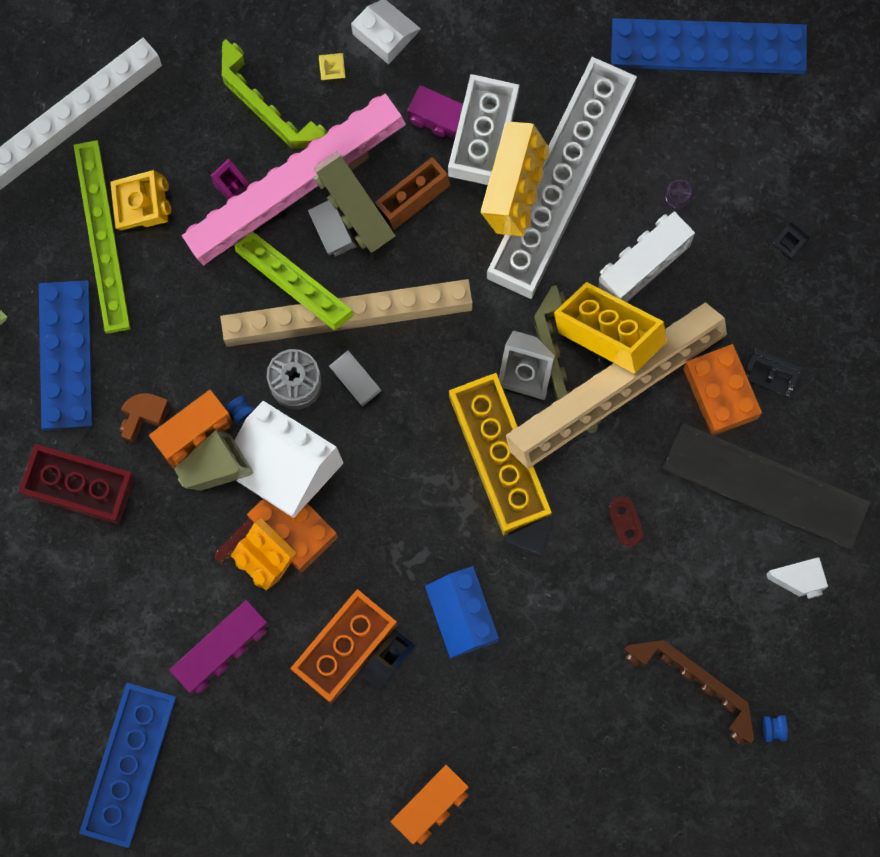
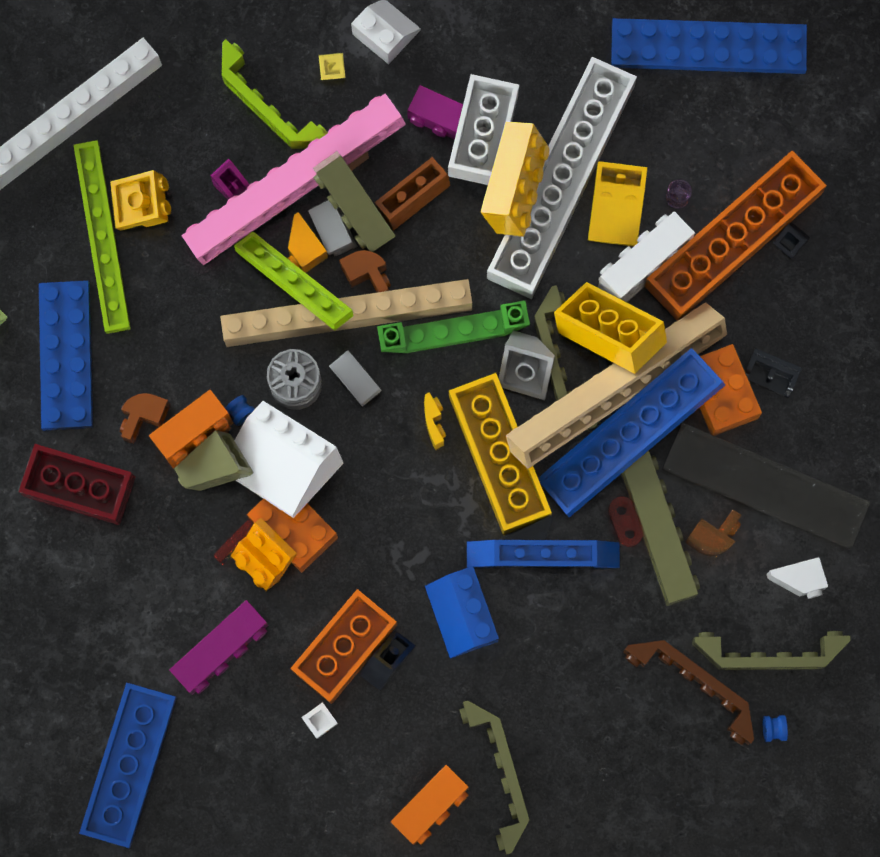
none -> light orange slope [288,212,328,273]
none -> white plate [302,702,338,739]
none -> dark orange brick [339,250,391,293]
none -> bright green slope [377,301,530,353]
none -> yellow slope [424,392,446,450]
none -> olive slope [459,701,529,855]
none -> blue slope [467,540,620,568]
none -> blue plate [538,348,725,517]
none -> yellow slope [588,161,647,247]
none -> olive brick [621,451,700,606]
none -> orange brick [645,150,827,321]
none -> clear orange brick [685,510,741,556]
none -> olive slope [692,631,850,670]

